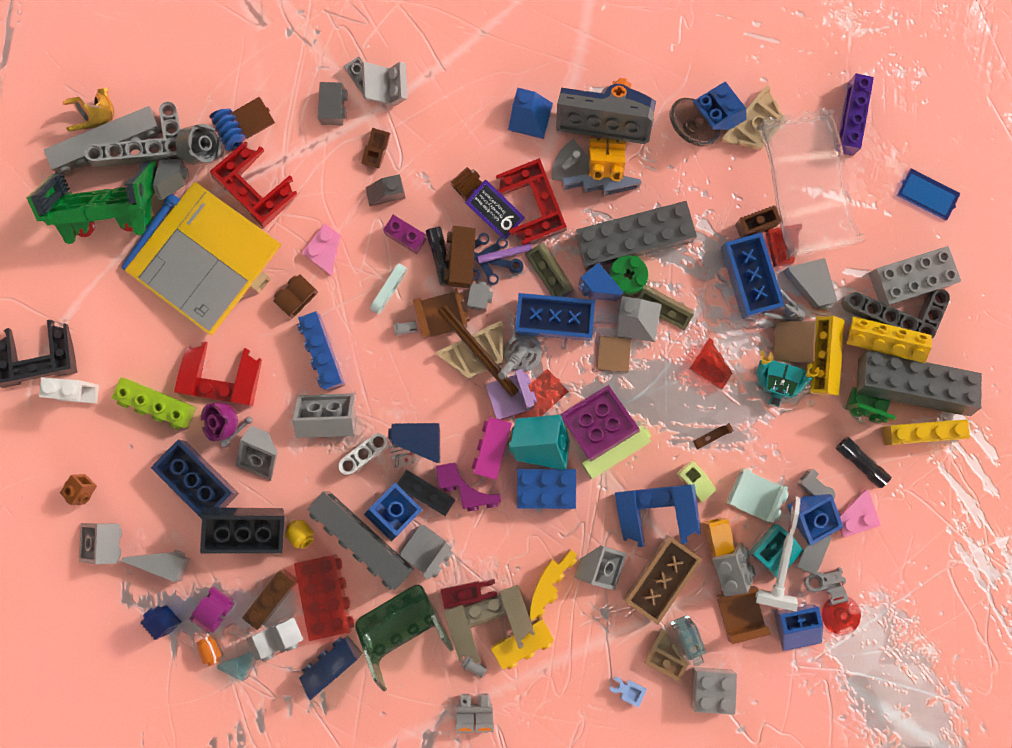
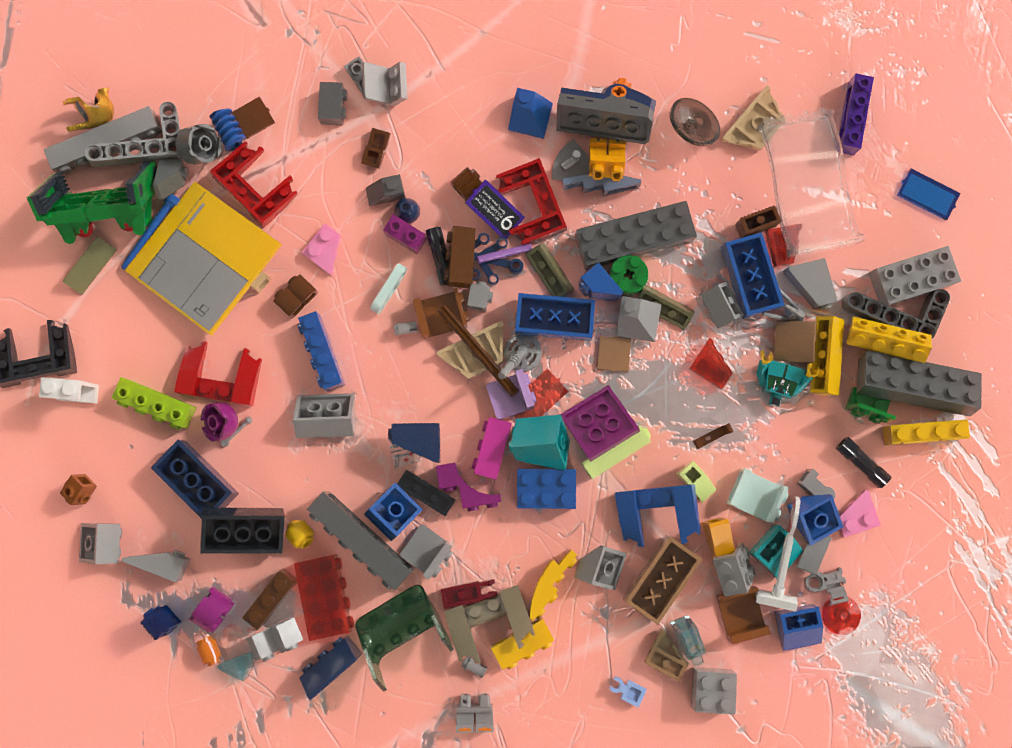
light grey slope [236,425,278,481] -> none
white beam [339,433,389,475] -> none
blue slope [693,81,747,130] -> none
none -> olive slope [62,237,117,295]
none -> dark blue brick [394,198,420,224]
none -> light grey brick [700,282,744,329]

